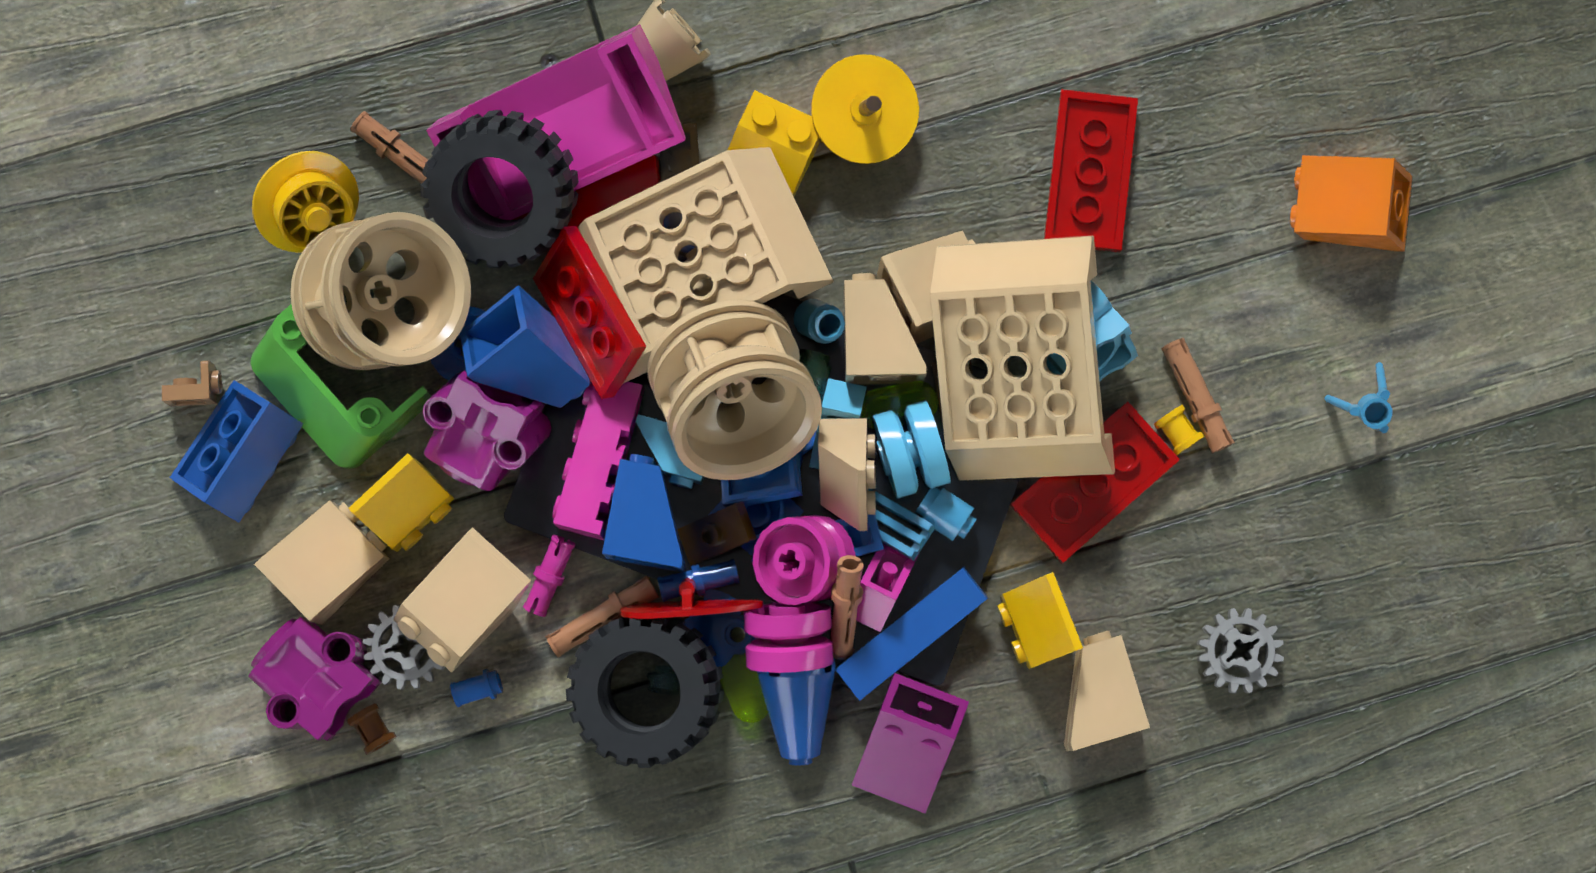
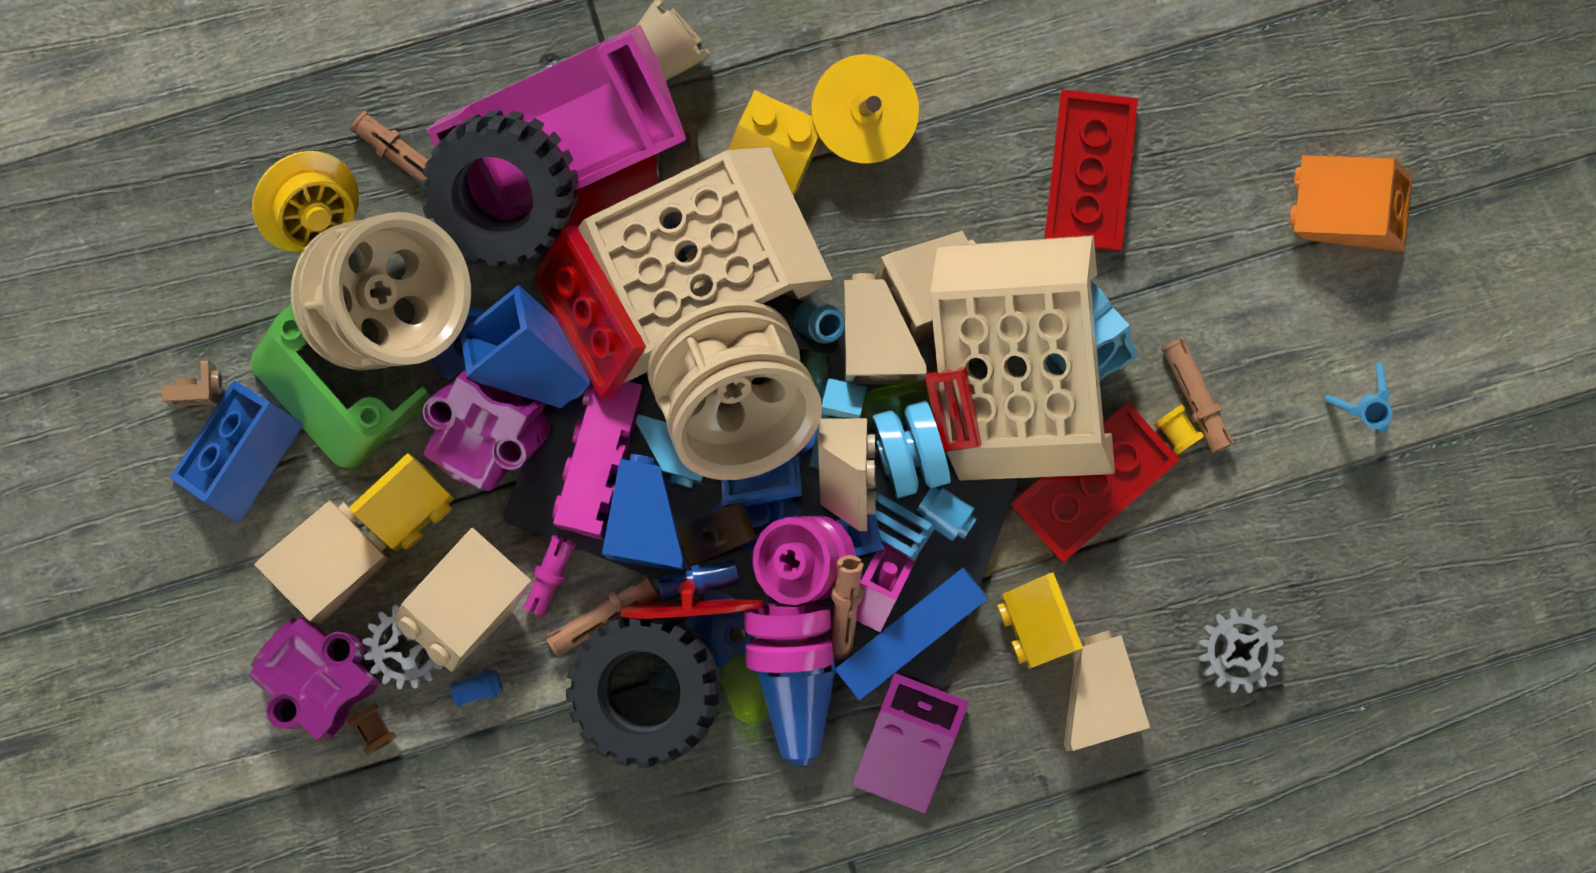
none -> red tile [925,367,982,452]

